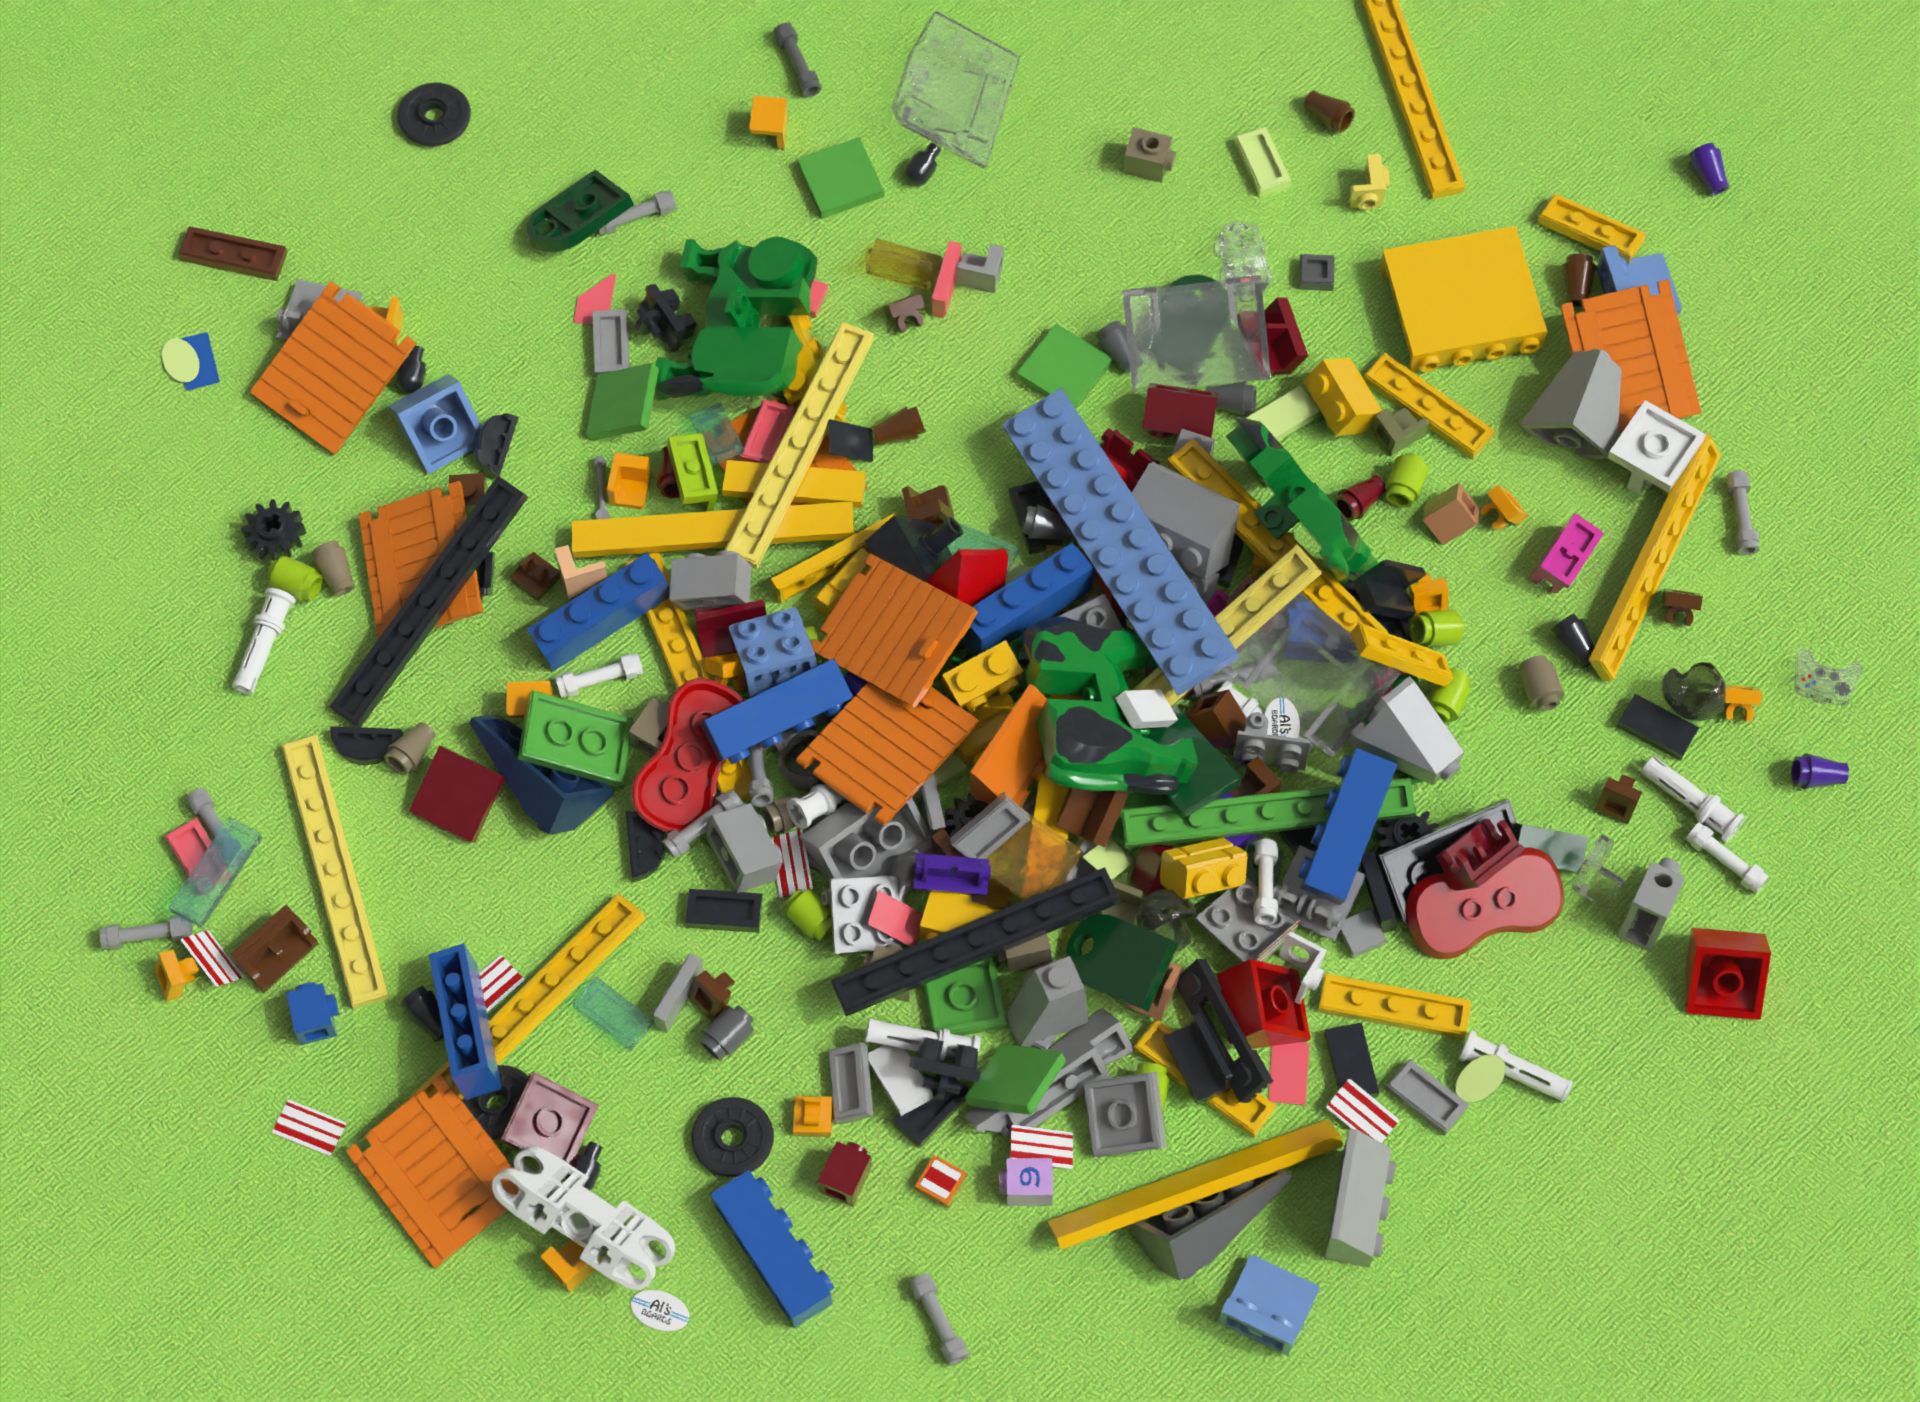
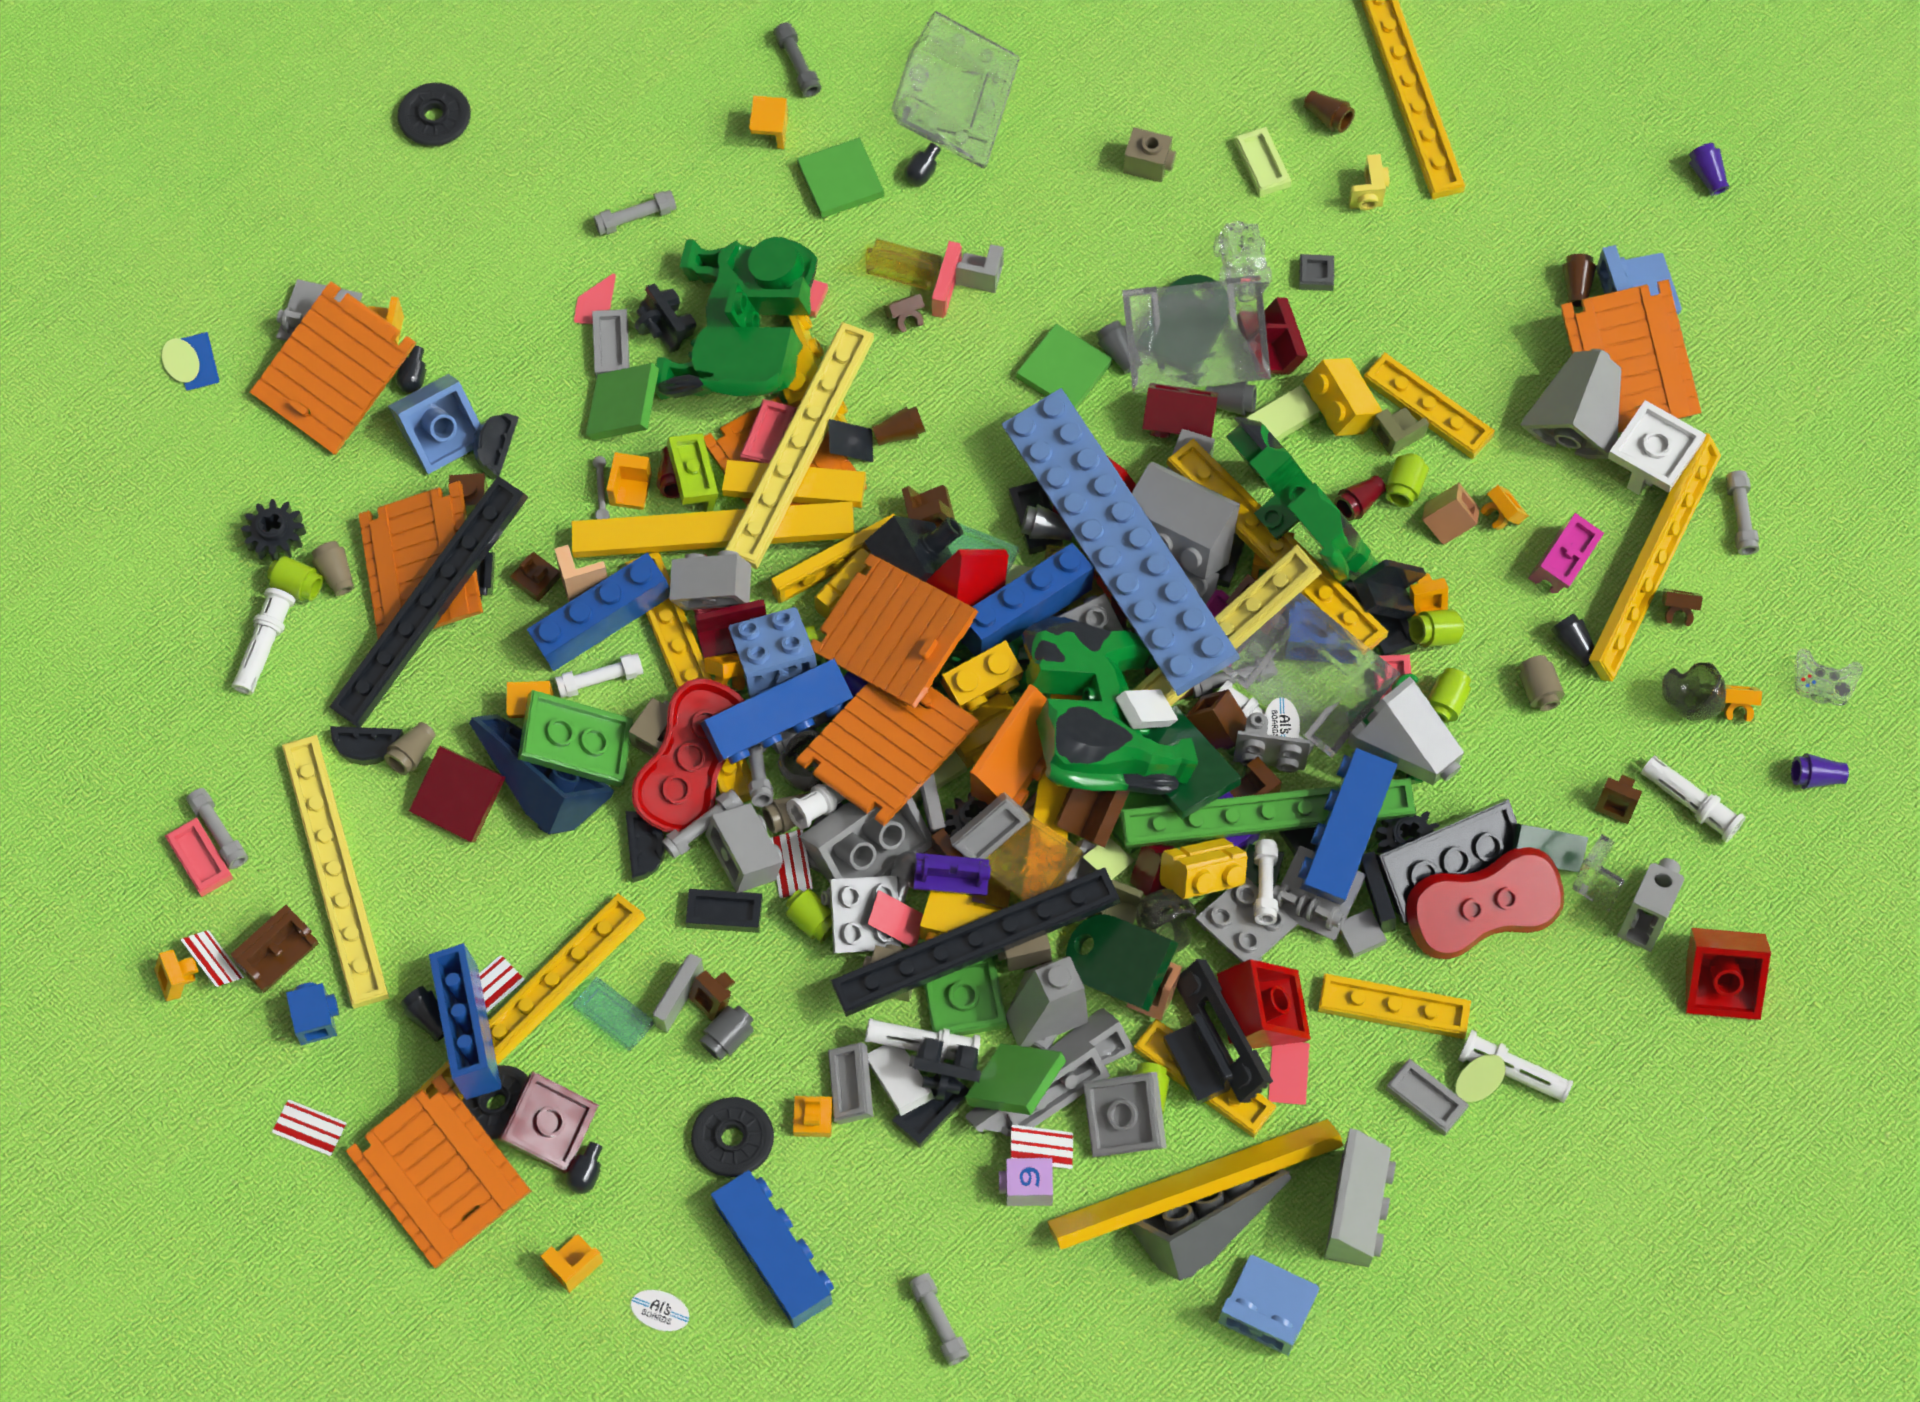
light grey bar [99,915,192,950] -> none
clear light blue tile [169,817,262,928] -> none
copper tile [178,226,288,281] -> none
white piece [492,1146,675,1290] -> none
dark green tile [526,169,634,252] -> none
clear light blue tile [689,402,745,465] -> none
dark red brick [818,1141,872,1207] -> none
tile [915,1155,967,1208] -> none
dark red hinge [1100,428,1160,485] -> none
sticker [1256,918,1301,962] -> none
white bracket [1279,932,1327,1004] -> none
black tile [1324,1023,1379,1098] -> none
sticker [1326,1079,1399,1143] -> none
yellow tile [1351,623,1453,687] -> none
yellow panel [1380,226,1548,372] -> none
dark red hinge [1436,818,1524,891] -> none
yellow tile [1538,193,1646,264] -> none
black tile [1617,694,1699,761] -> none
white bar [1686,822,1770,894] -> none

